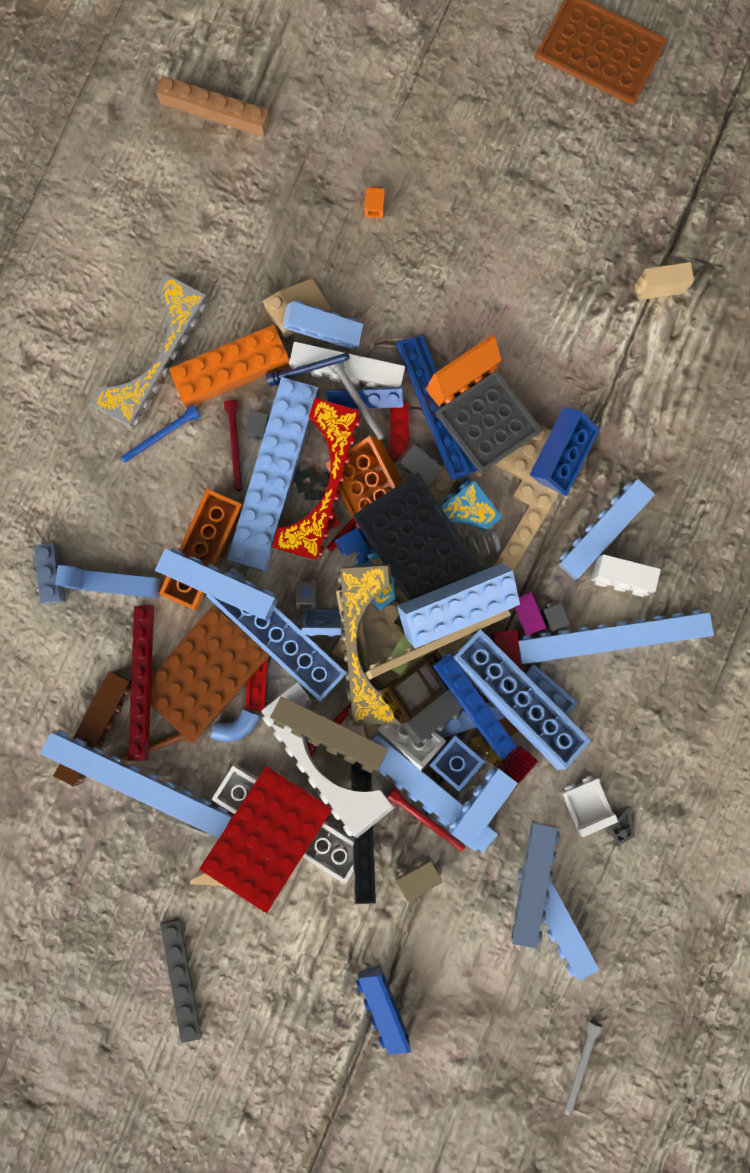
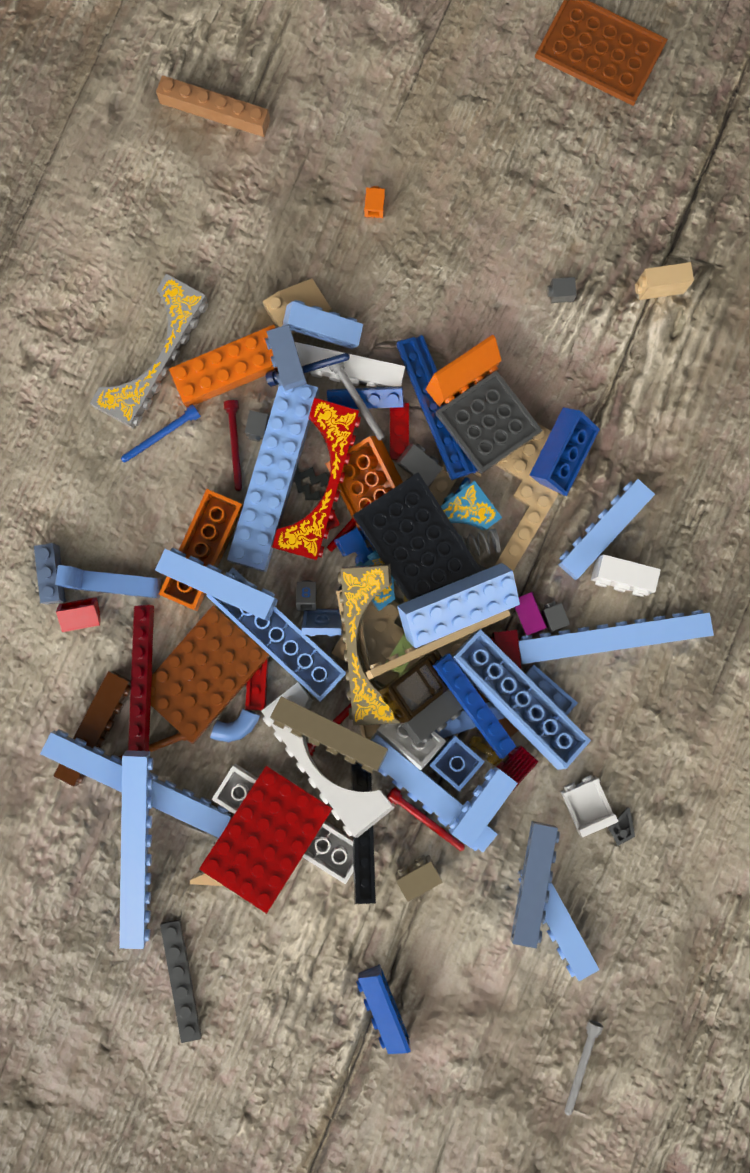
none -> brick [56,597,101,632]
none -> light blue brick [120,750,153,949]
none -> sand blue brick [265,324,307,391]
none -> dark grey brick [547,277,577,303]

